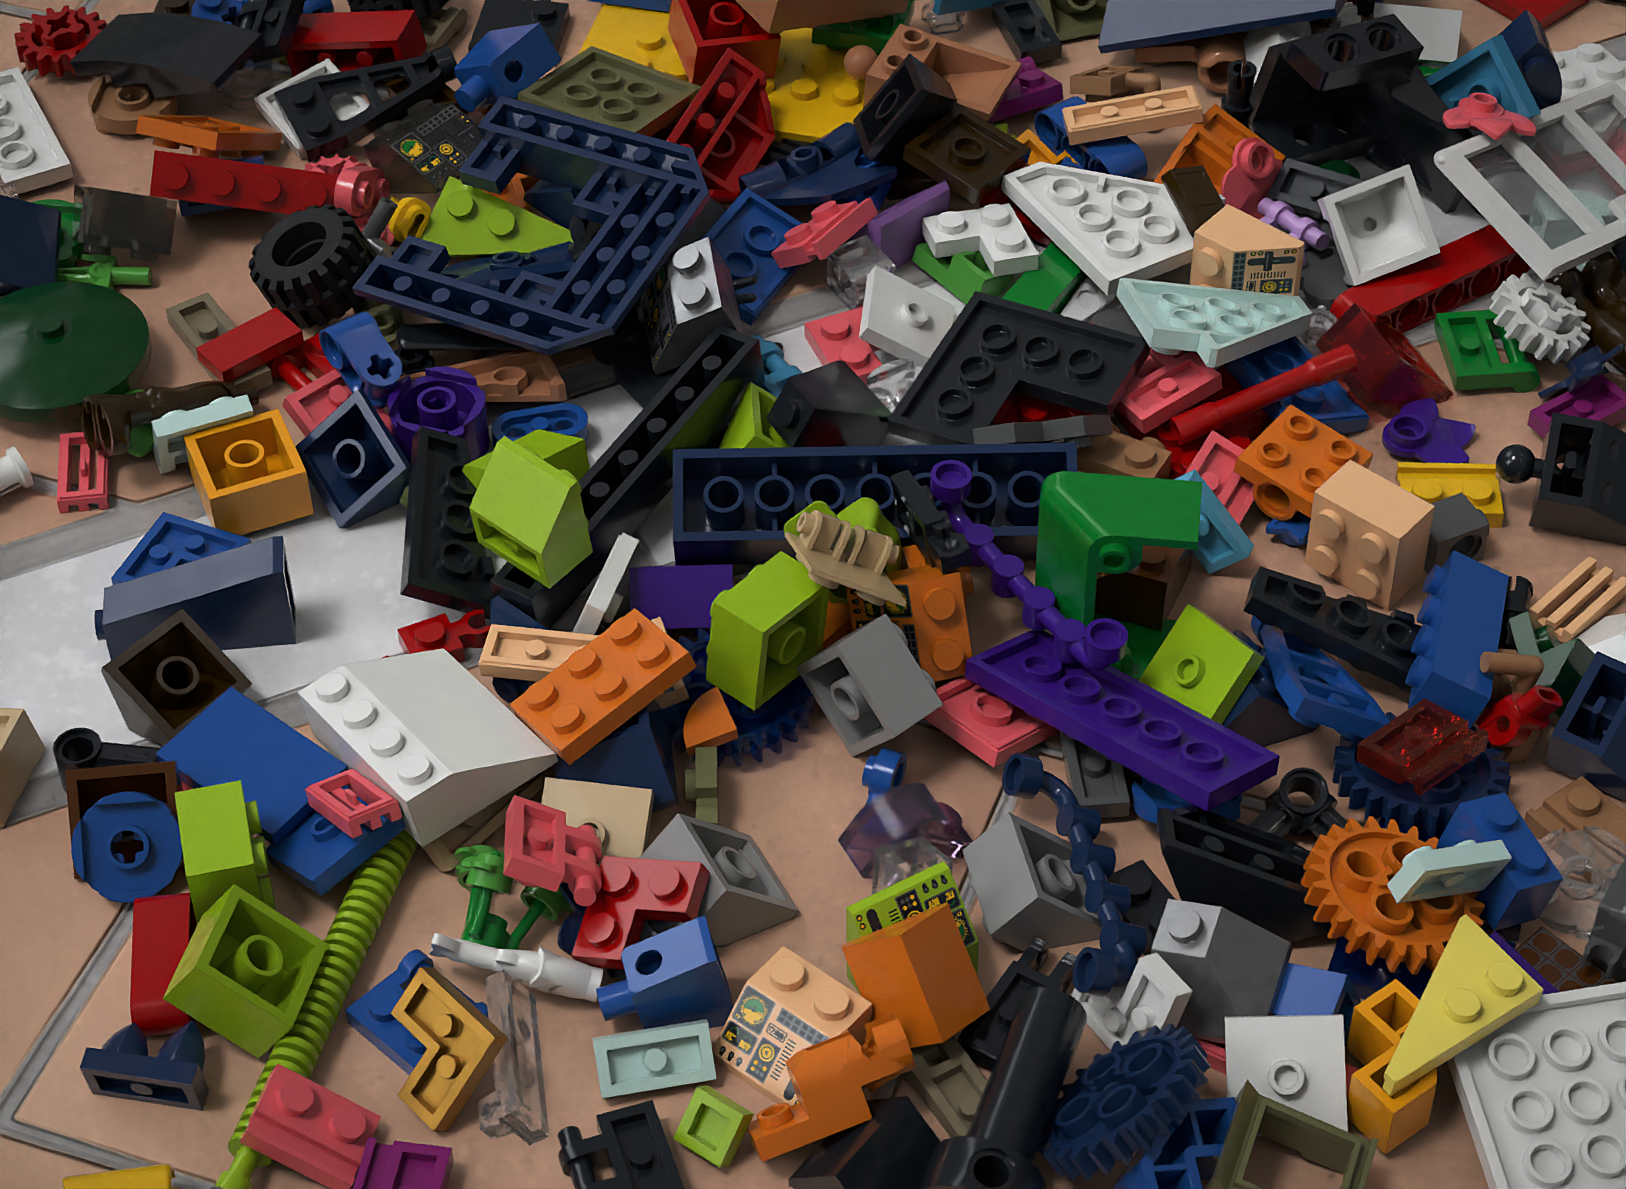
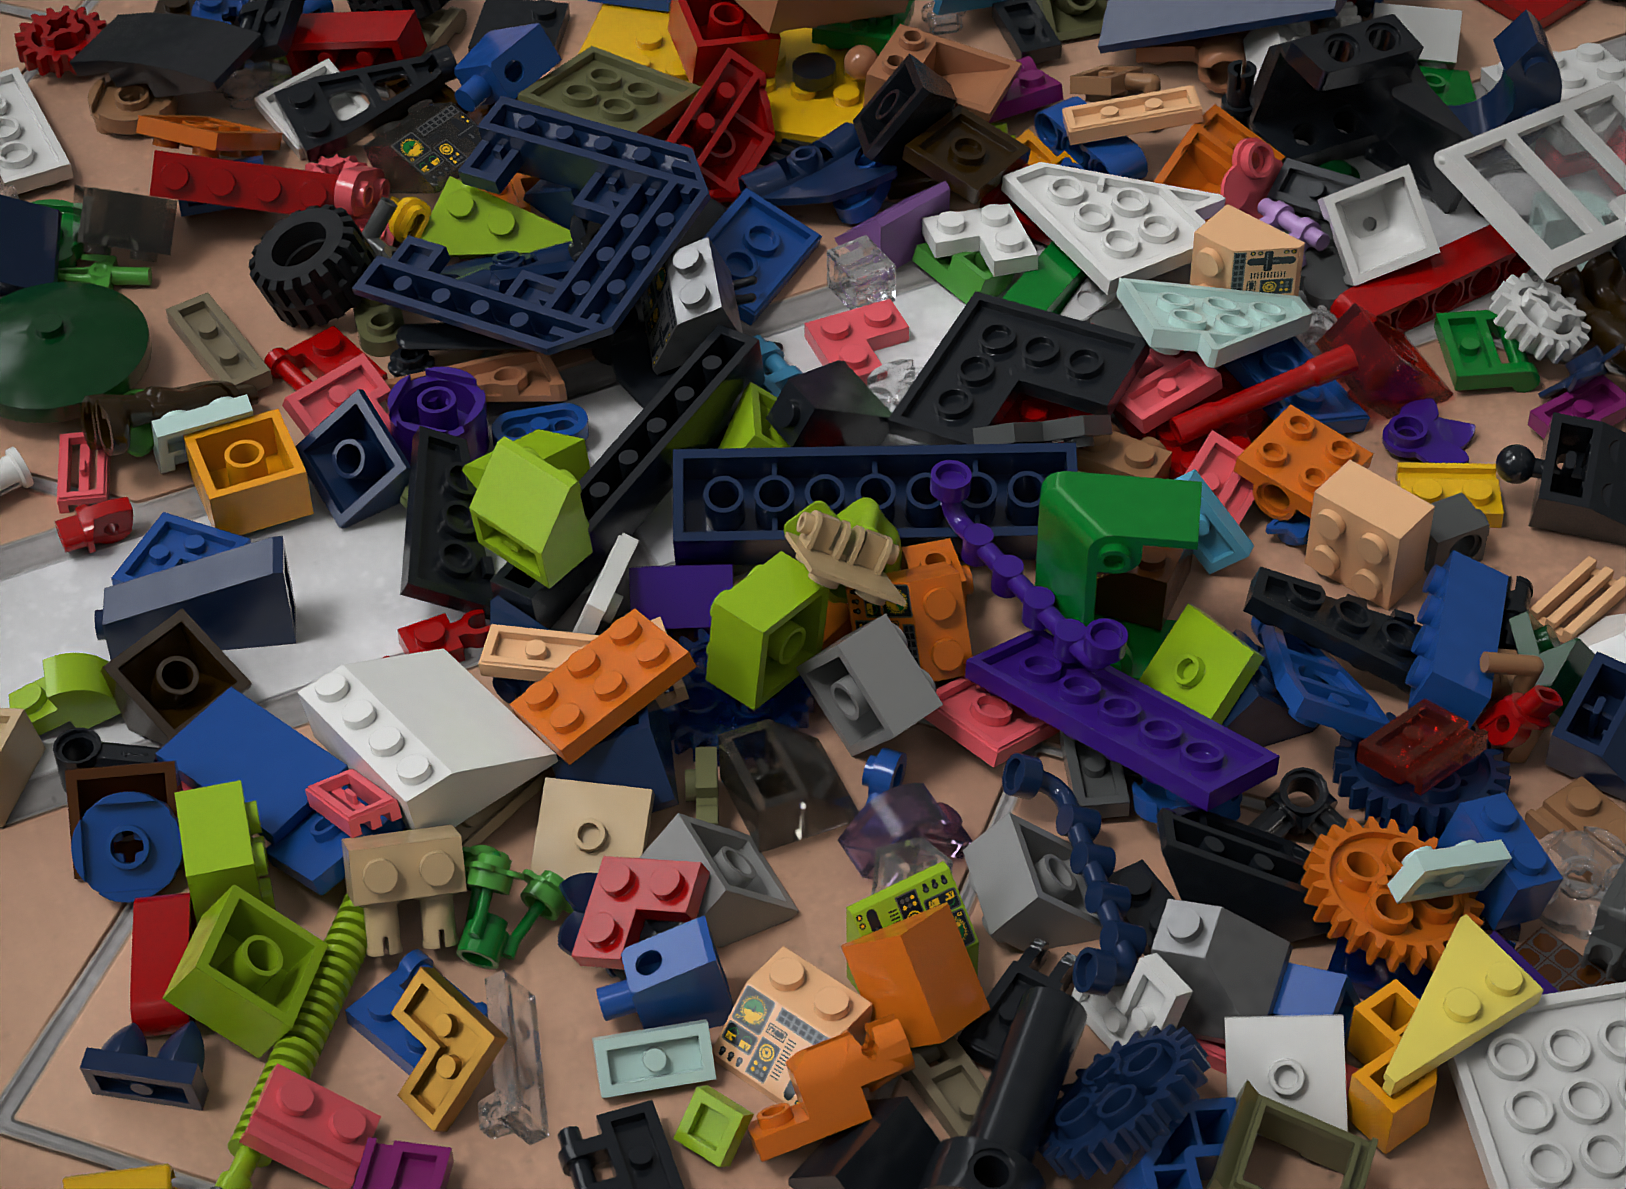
red tile [196,307,304,382] -> none
blue piece [319,311,402,409] -> none
white animal [429,933,604,1002] -> none
coral plate [503,795,602,906] -> none
orange tile [683,686,738,757] -> none
coral plate [771,197,879,269] -> none
white plate [859,265,955,370] -> none
black hinge [890,470,972,574] -> none
dark brown tile [1161,165,1225,237] -> none
dark azure wing [1426,34,1541,119] -> none
coral plate [1442,92,1536,140] -> none
none -> lime brick [8,653,121,736]
none -> red piece [55,497,134,553]
none -> tan brick [341,825,467,957]
none -> clear smoke slope [718,719,860,853]
none -> black tile [792,52,836,92]

